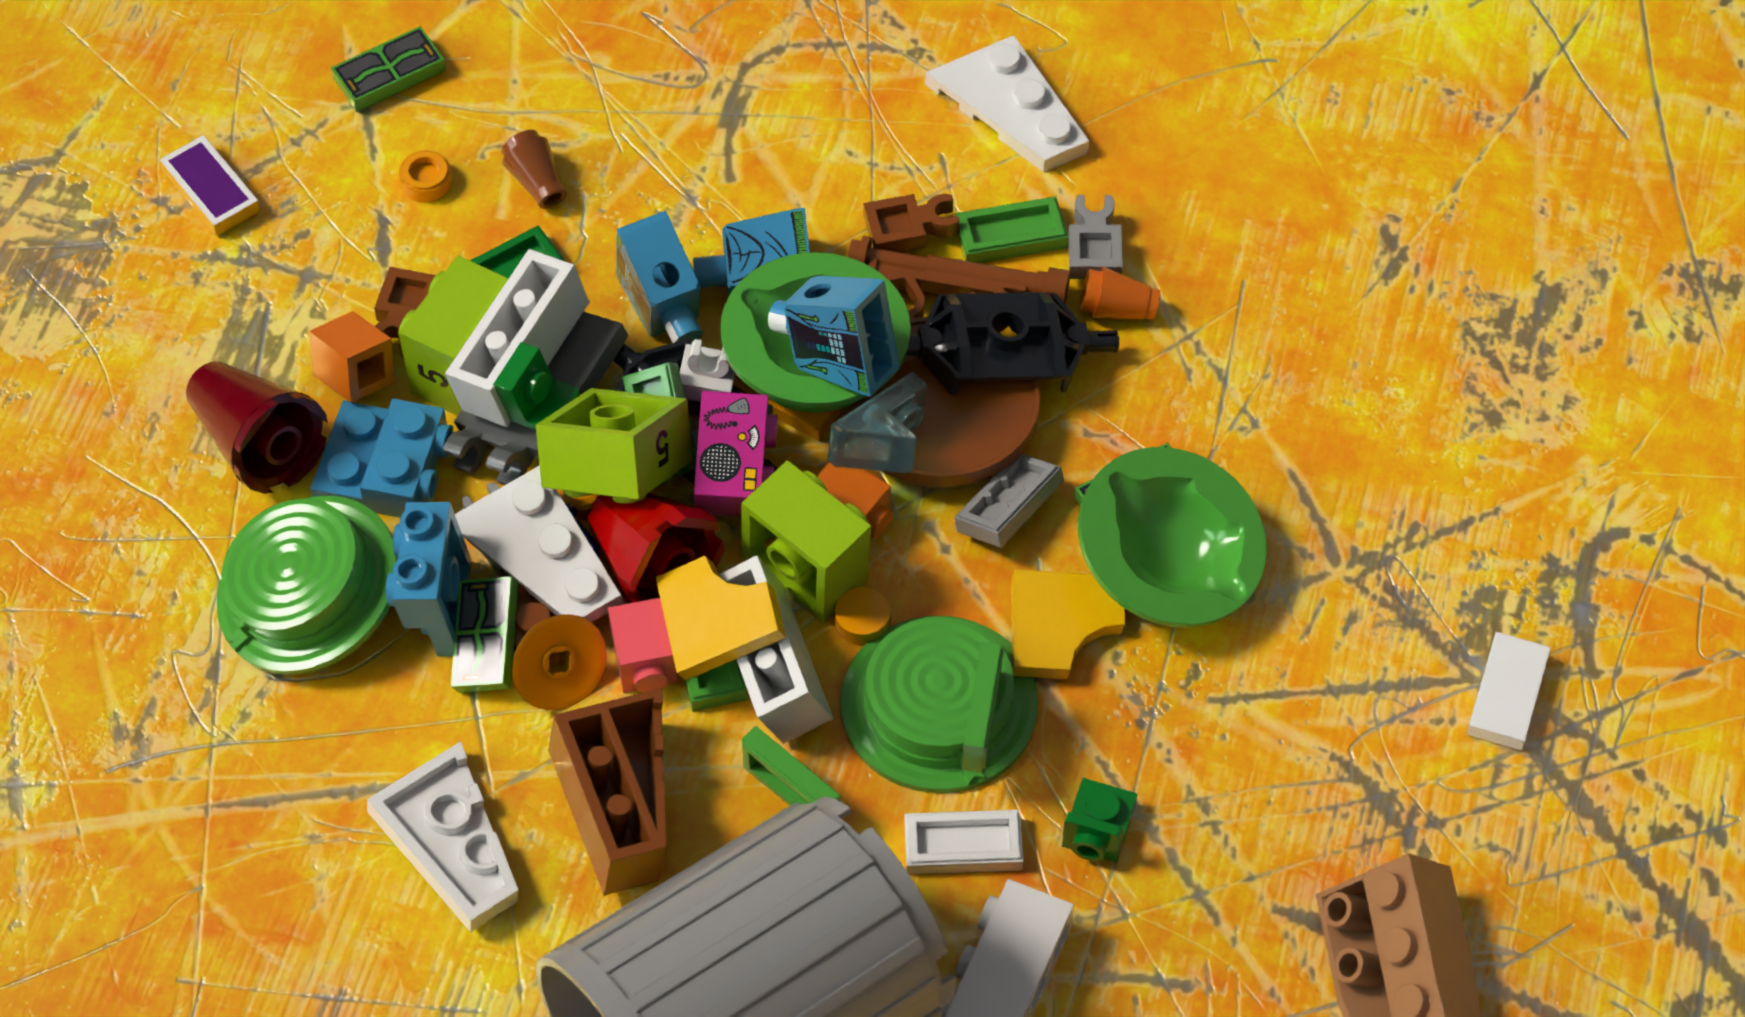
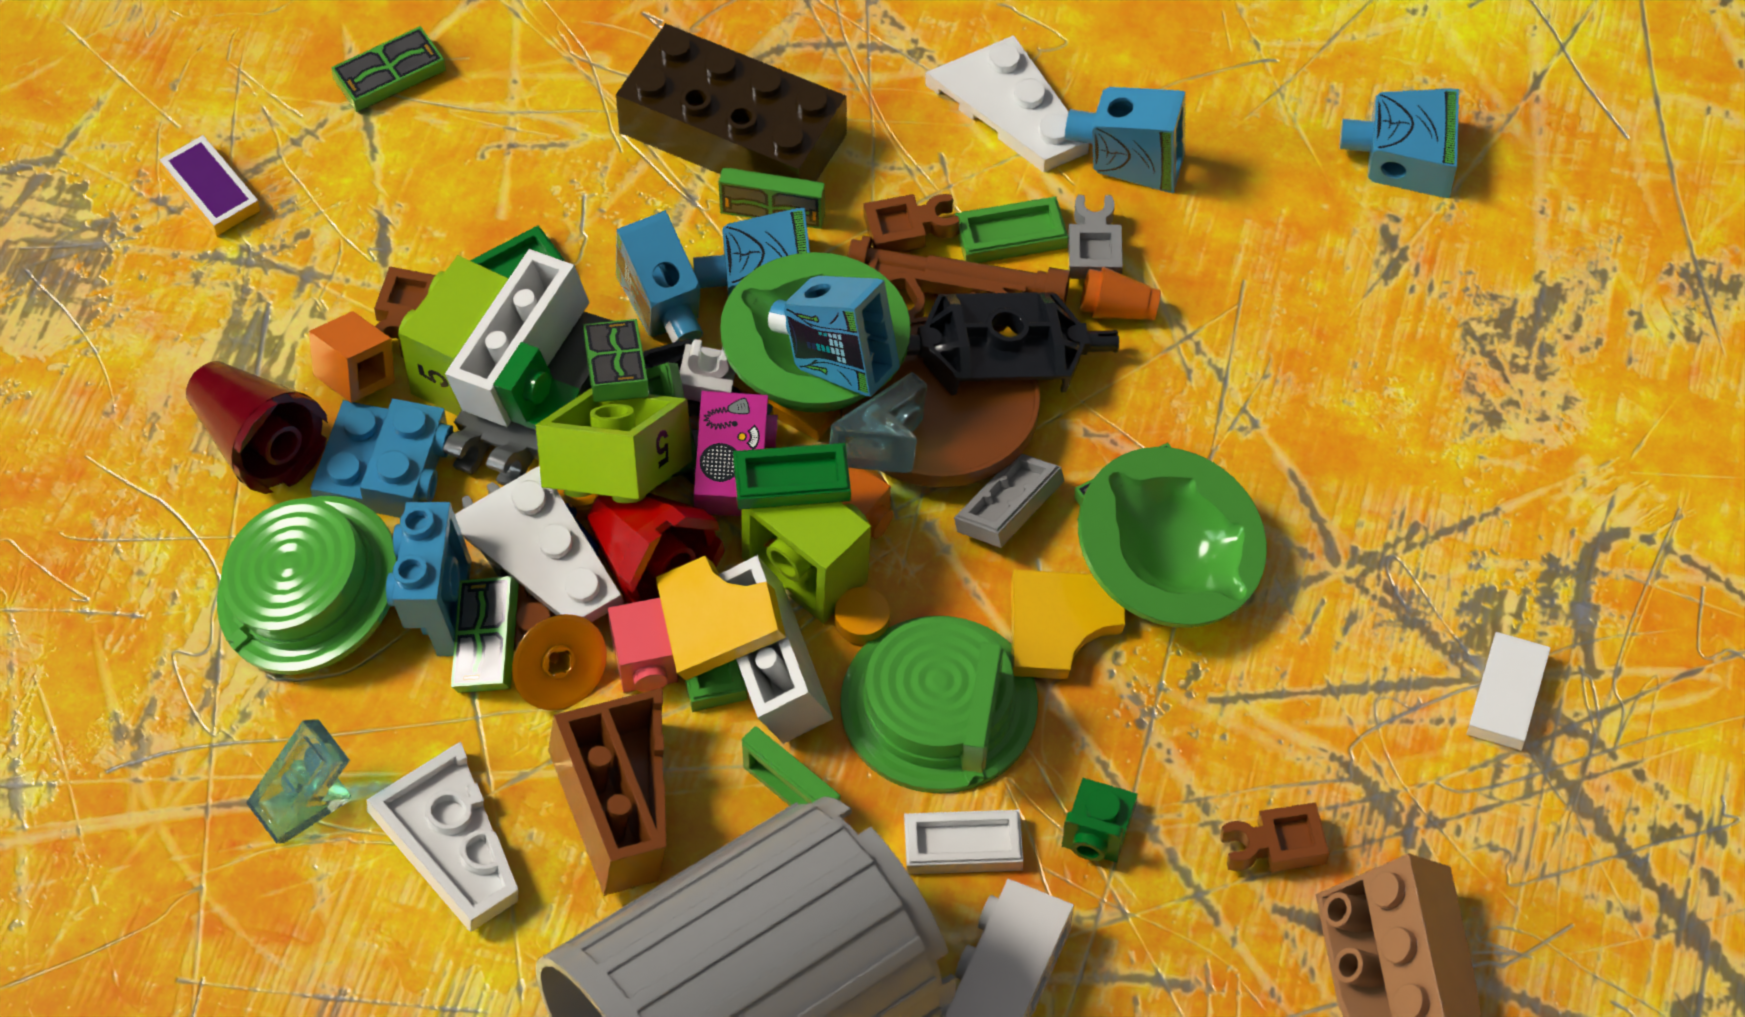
light orange tile [399,150,452,203] -> none
dark orange cone [501,130,567,209] -> none
none -> clear light blue slope [246,719,351,844]
none -> tile [583,319,649,402]
none -> dark brown piece [616,23,847,181]
none -> tile [719,168,825,229]
none -> green tile [733,443,851,510]
none -> dark azure torso [1065,87,1185,193]
none -> dark orange plate [1220,802,1329,873]
none -> dark azure torso [1339,89,1459,198]

